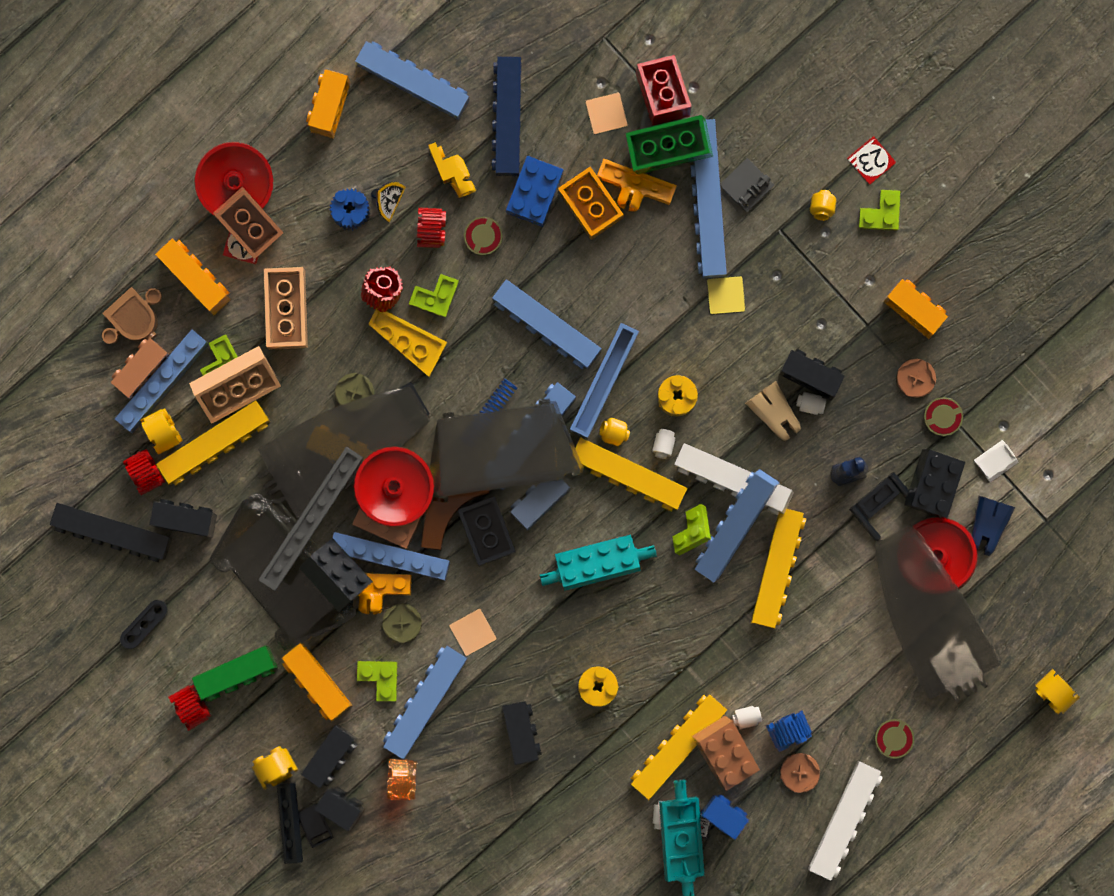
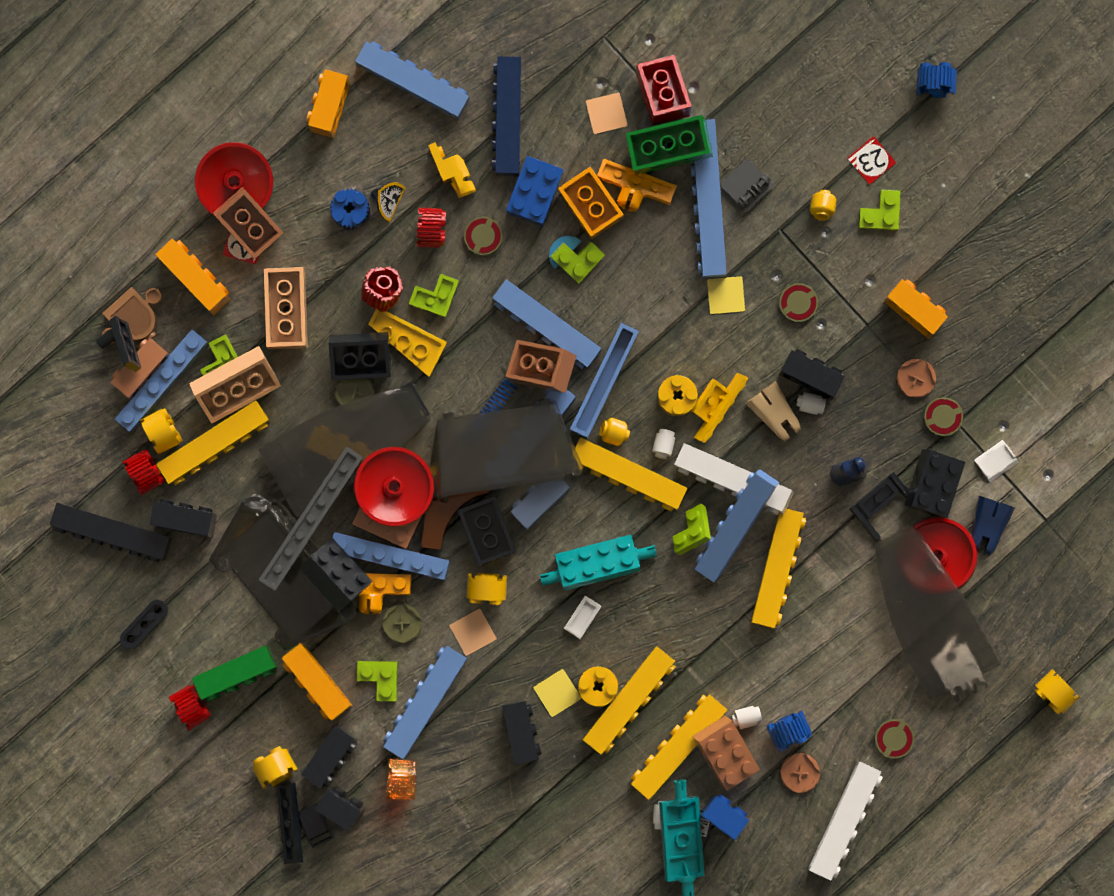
none -> black piece [96,316,141,372]
none -> black brick [329,332,391,380]
none -> yellow brick [466,573,507,605]
none -> nougat brick [505,340,576,393]
none -> light yellow sticker [534,669,581,717]
none -> dark azure tile [549,236,582,270]
none -> lime plate [550,241,605,284]
none -> white tile [564,596,602,639]
none -> yellow brick [583,646,676,755]
none -> yellow bracket [691,373,748,443]
none -> olive tile [779,283,818,322]
none -> blue brick [916,62,957,98]

